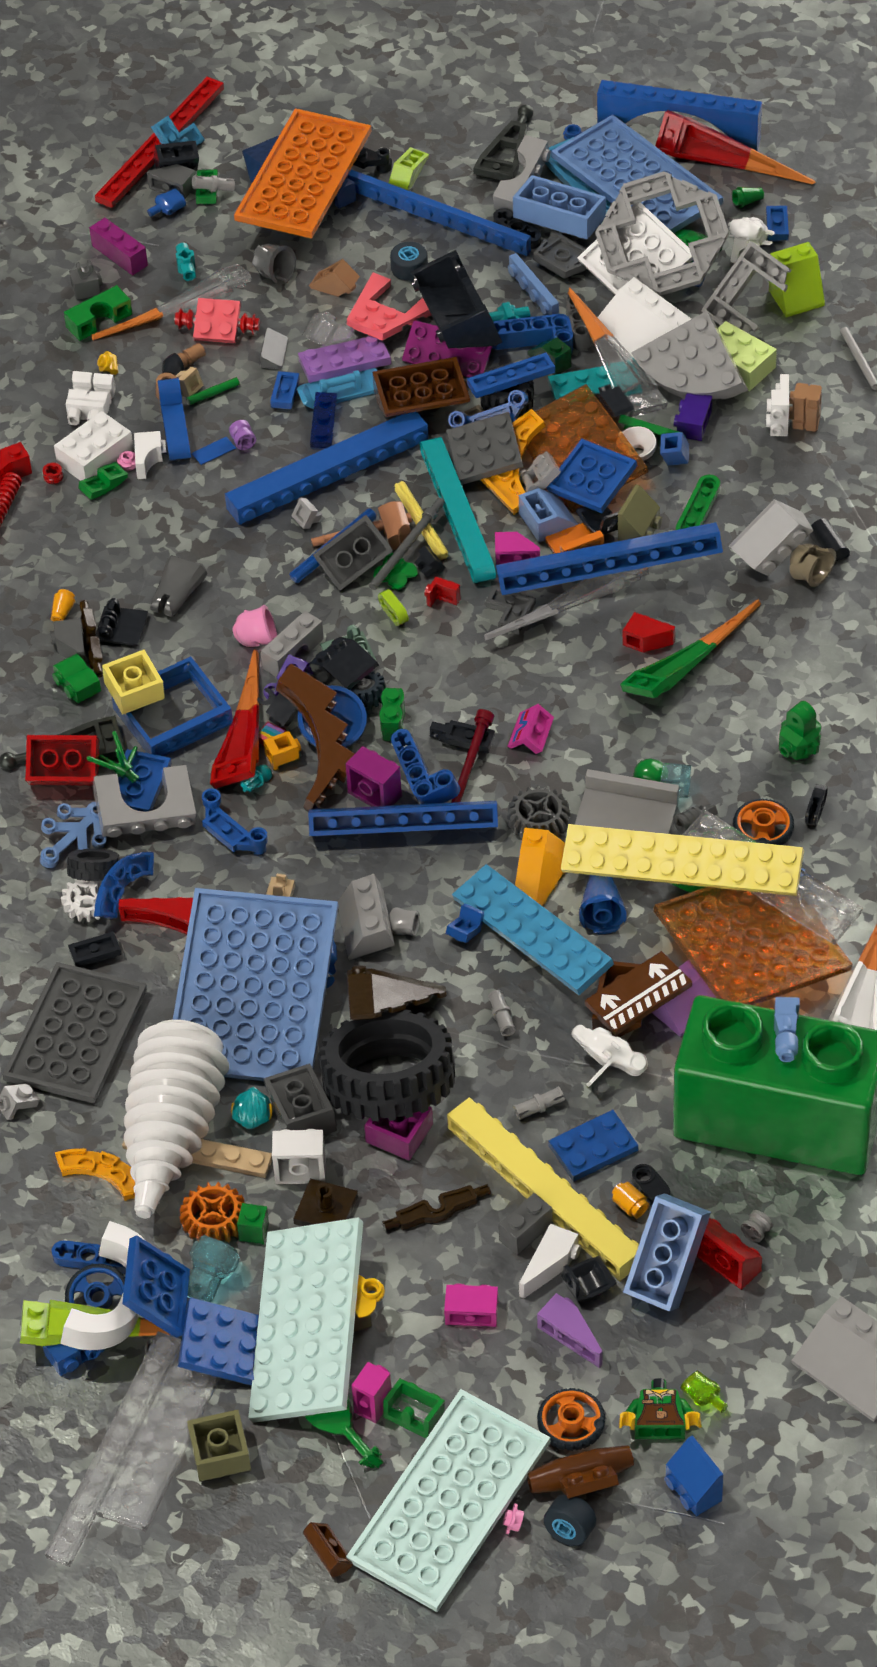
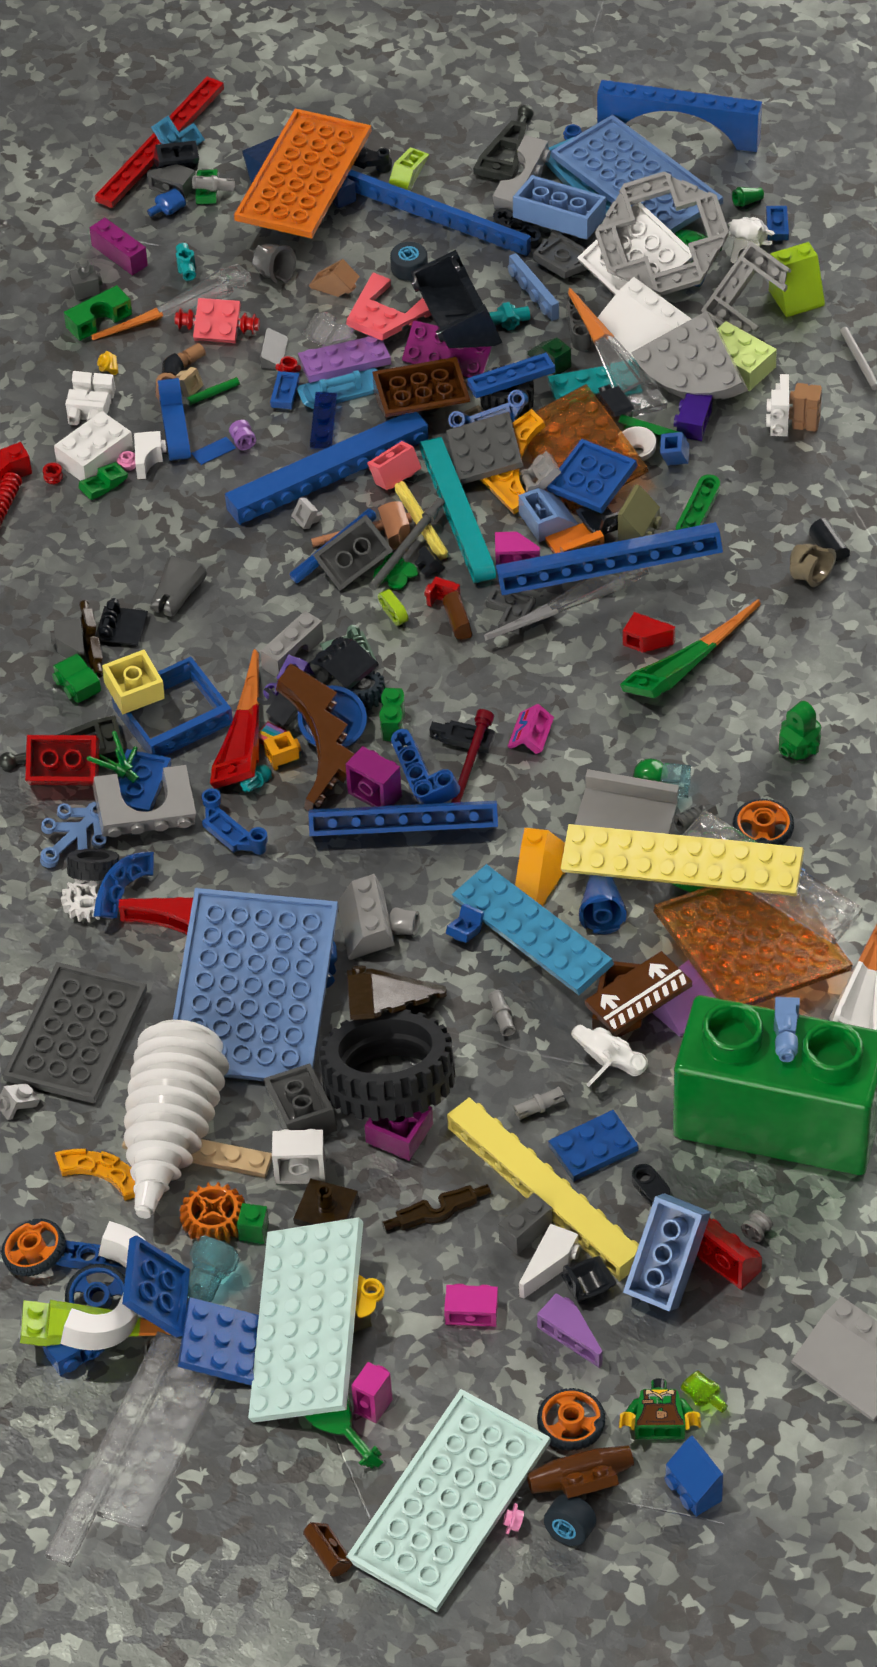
light orange cone [51,589,75,622] -> none
black plate [68,931,121,967] -> none
olive brick [187,1410,251,1482] -> none
teal hair [231,1087,273,1129] -> none
bright pink helmet [232,605,277,647] -> none
tan tile [266,873,295,897] -> none
green window [383,1378,445,1439] -> none
blue beam [492,314,573,354] -> none
dark grey gear [507,785,570,840] -> none
light orange brick [612,1182,650,1219] -> none
red plate [655,110,816,184] -> none
light grey slope [729,499,813,576] -> none
black piece [805,784,828,826] -> none
none -> orange wheel [1,1219,66,1277]
none -> red plate [275,356,301,373]
none -> coral brick [367,441,421,490]
none -> reddish brown brick [443,591,472,640]

